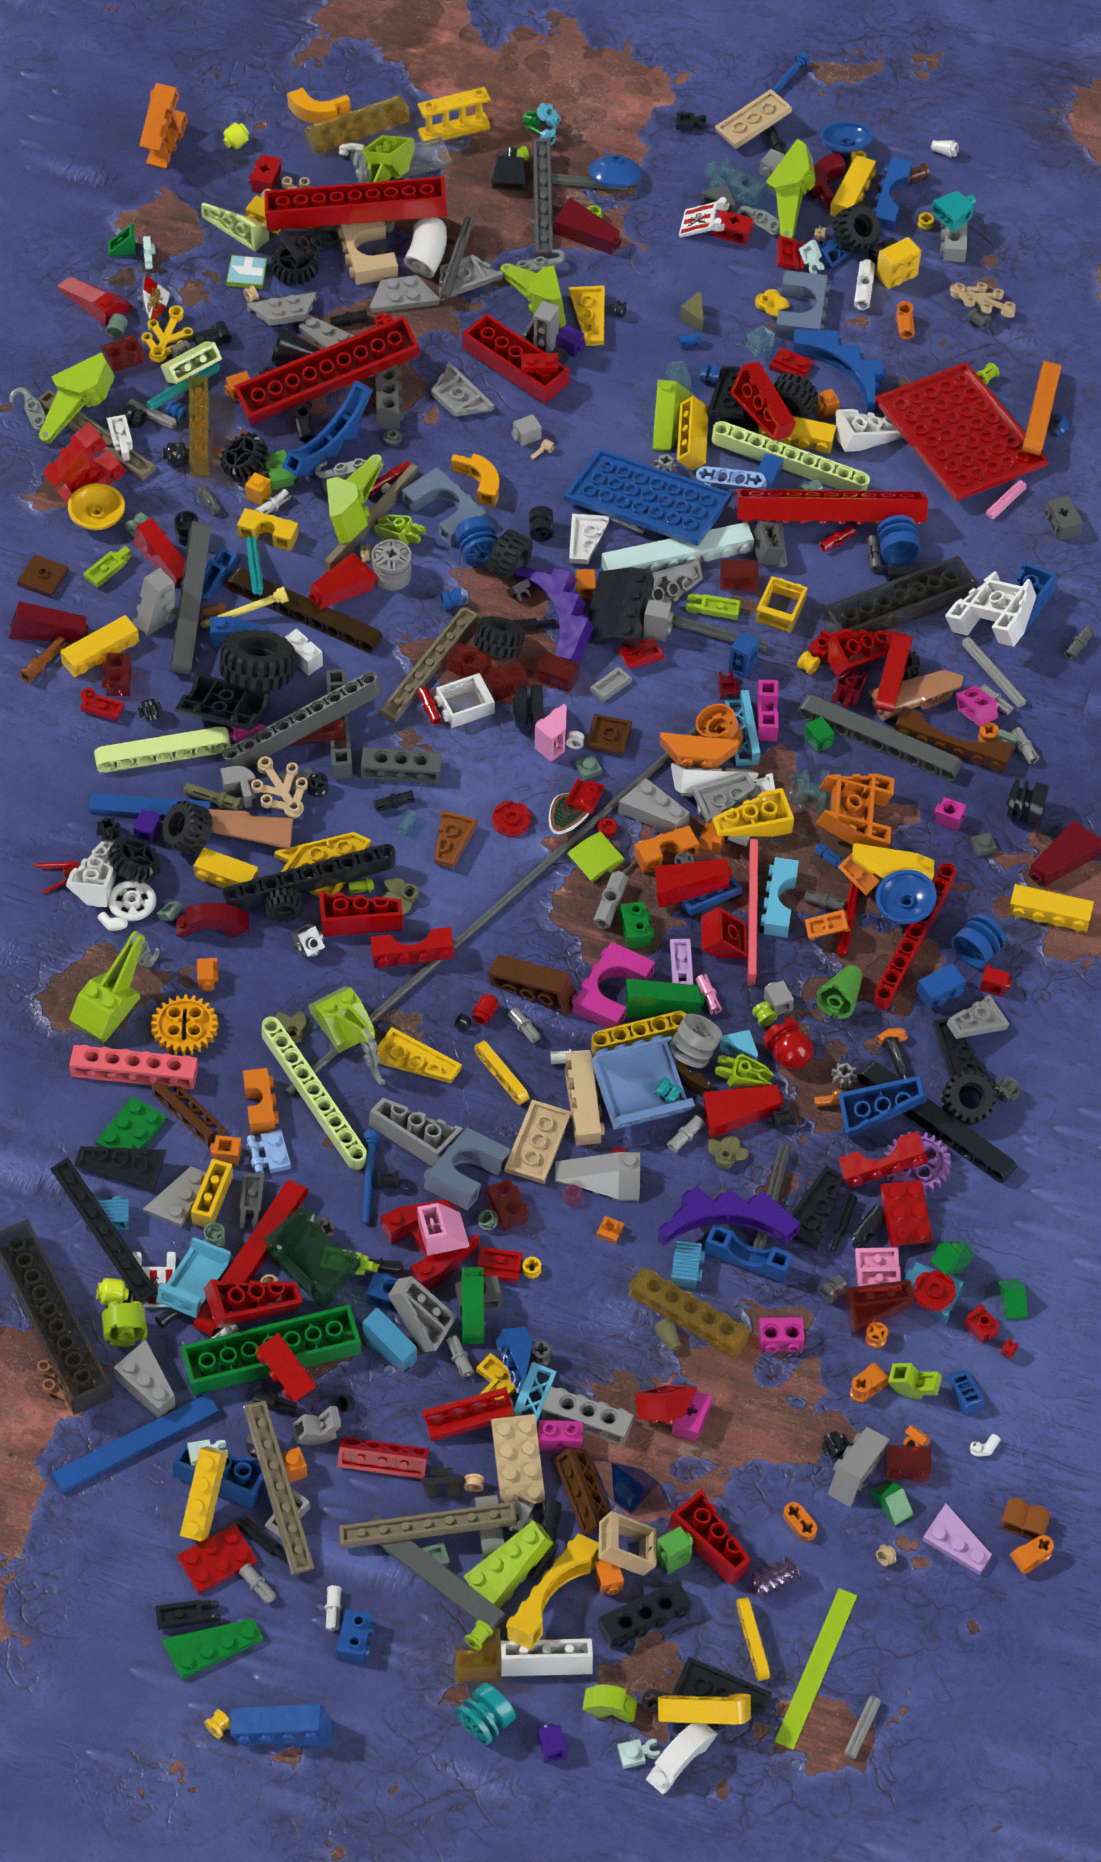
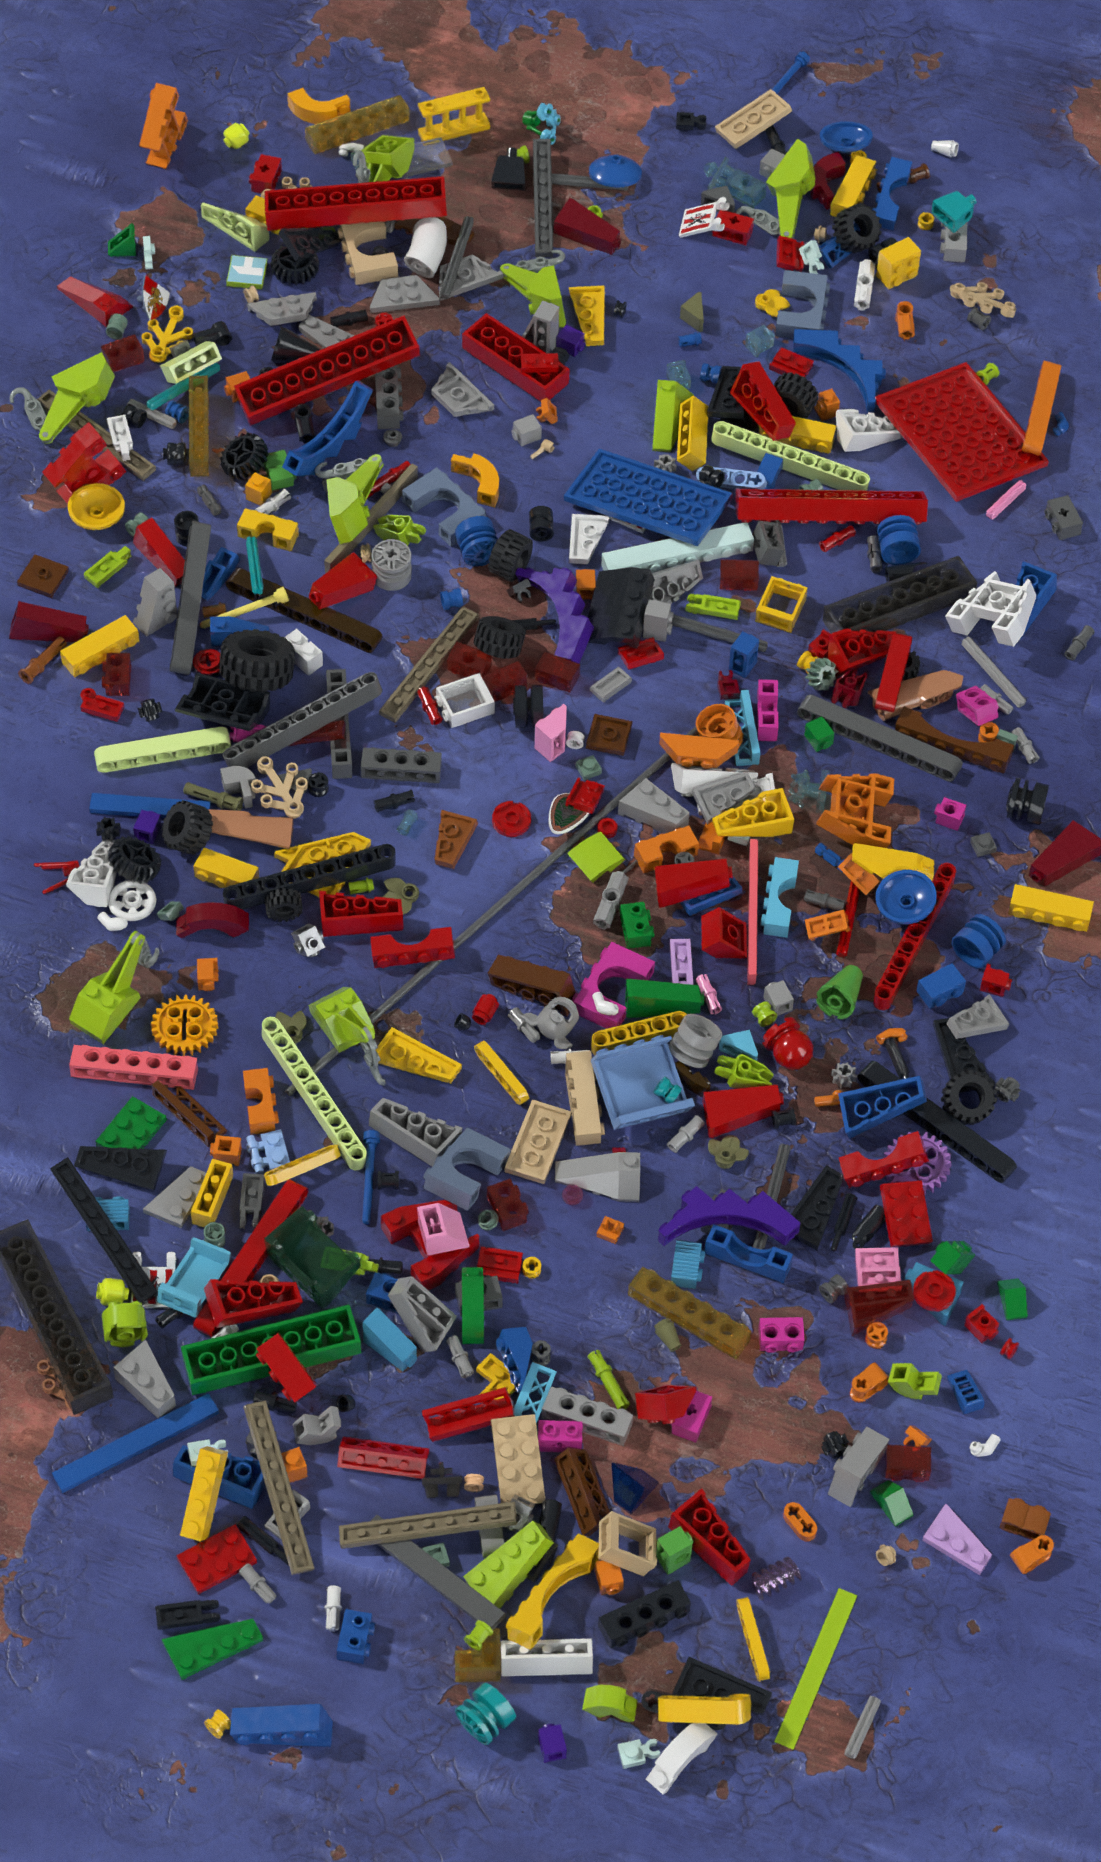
none -> red gear [193,649,221,676]
none -> yellow beam [264,1145,341,1186]
none -> light grey piece [521,997,579,1049]
none -> orange tile [536,398,558,424]
none -> lime pin [588,1350,630,1409]
none -> white arm [592,992,619,1016]
none -> black wheel [699,465,725,488]
none -> sand green gear [805,658,839,691]

